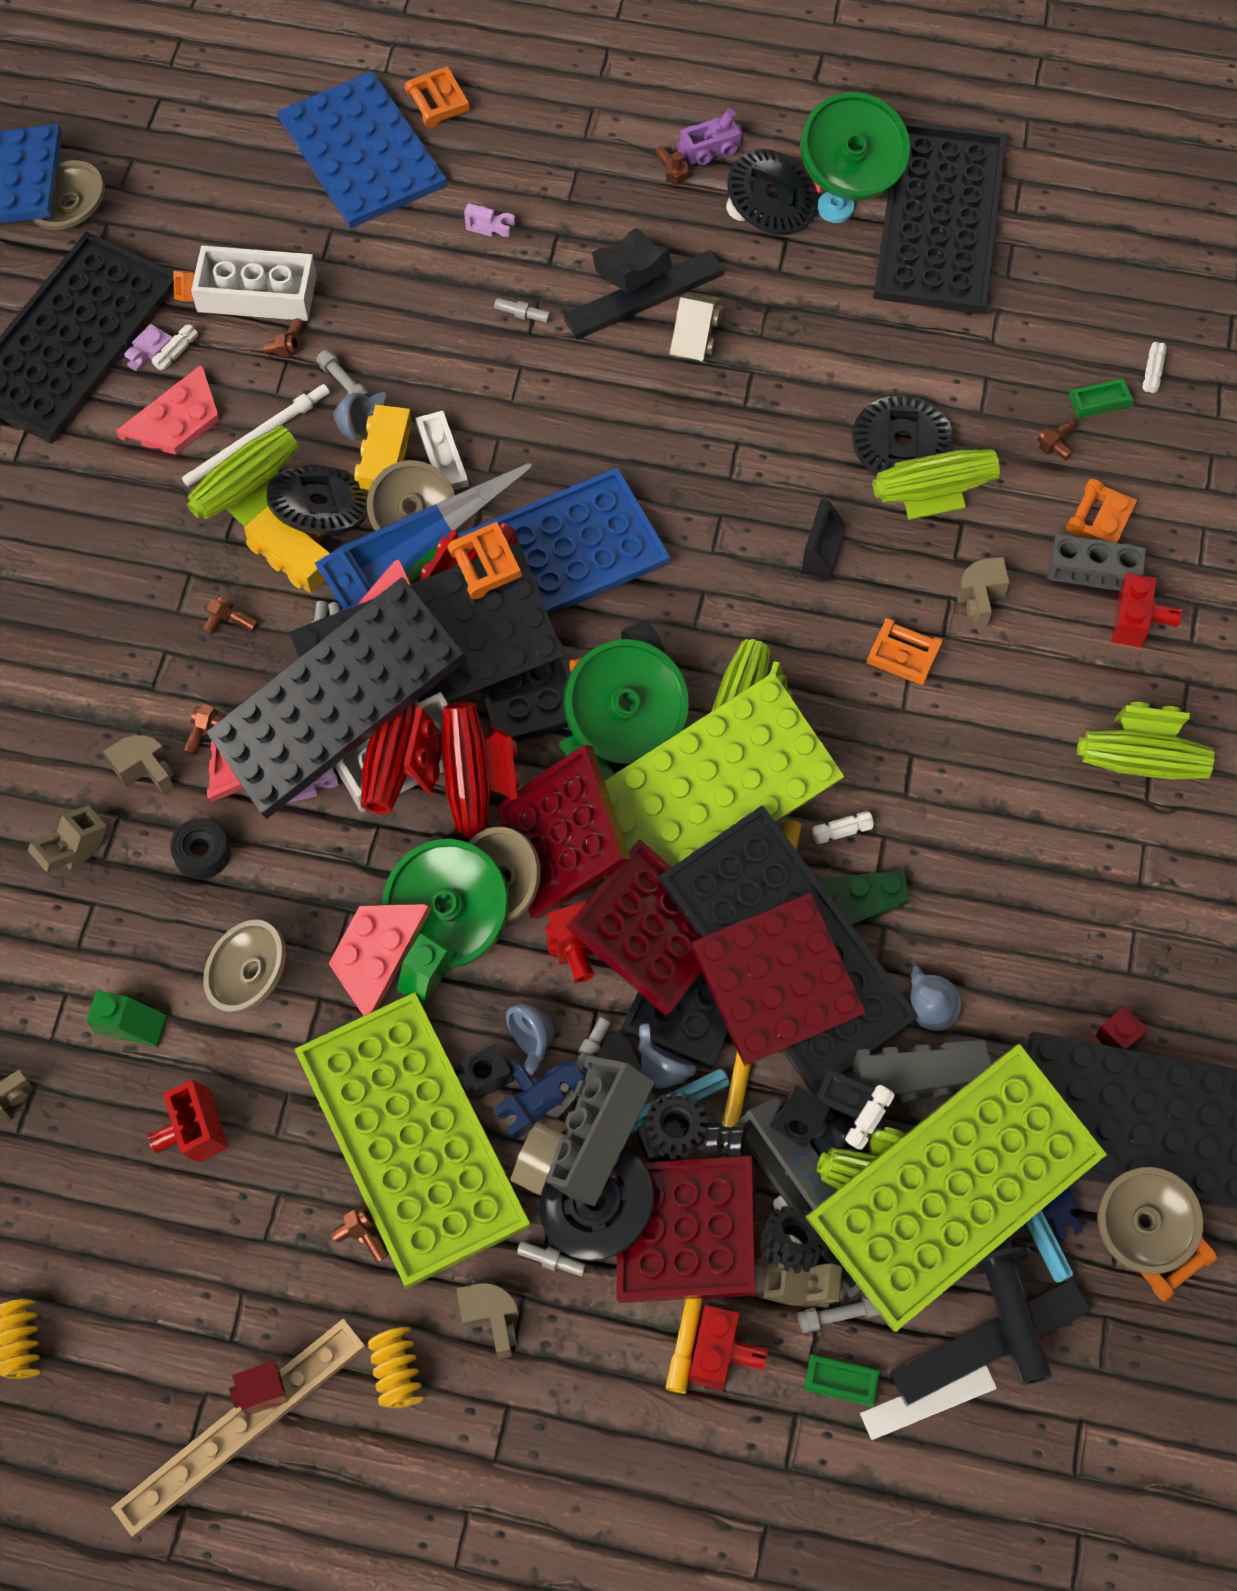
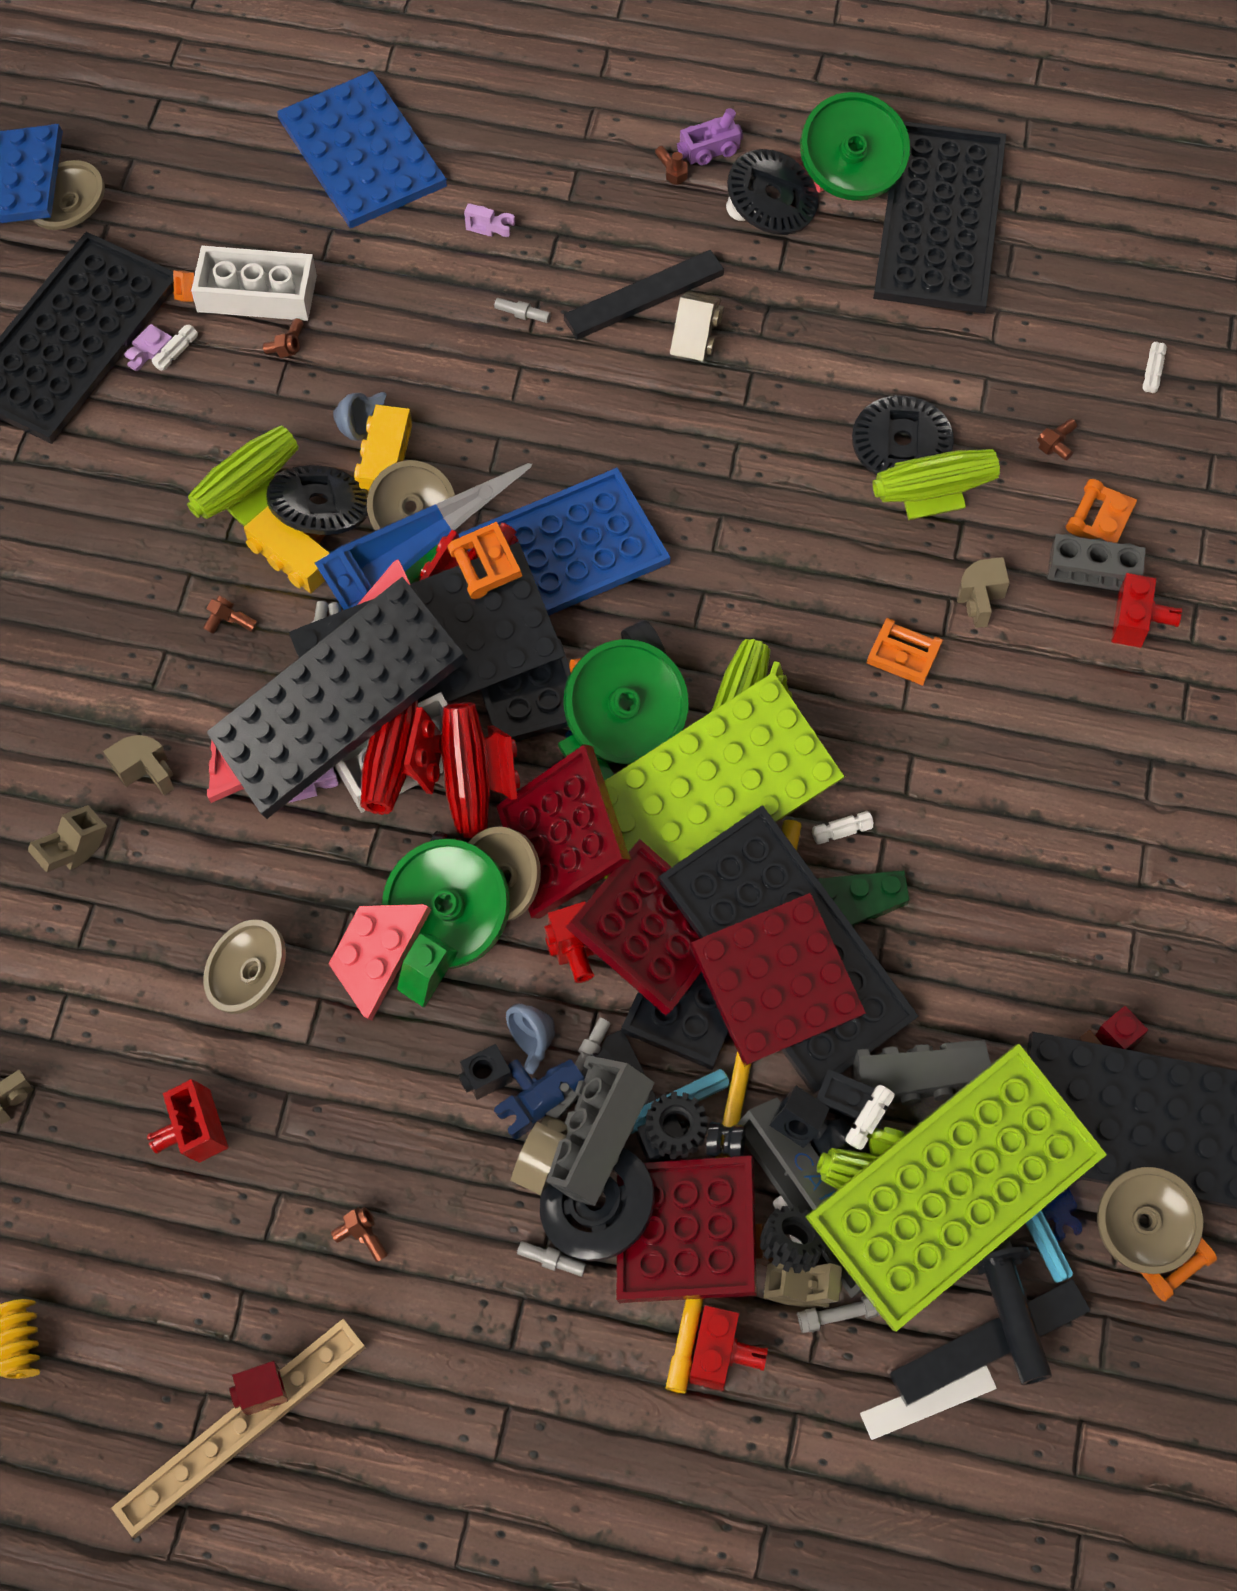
green slope [86,990,168,1047] -> none
coral wing [116,366,220,455] -> none
black tyre [170,818,231,879] -> none
white bar [182,384,330,487] -> none
copper piece [183,704,223,755] -> none
lime plate [294,992,531,1289] -> none
light grey bar [316,350,371,397] -> none
yellow piece [368,1327,424,1408] -> none
orange plate [404,66,470,128] -> none
white plate [415,411,468,490] -> none
dark tan brick [456,1283,519,1359] -> none
black brick [592,228,672,294] -> none
sand blue hat [638,1023,696,1089] -> none
black tile [801,499,846,580] -> none
green tile [803,1354,880,1407] -> none
medium azure piece [817,192,854,223] -> none
sand blue hat [909,966,961,1031] -> none
green tile [1068,378,1134,419] -> none
lime plate [1077,702,1215,780] -> none

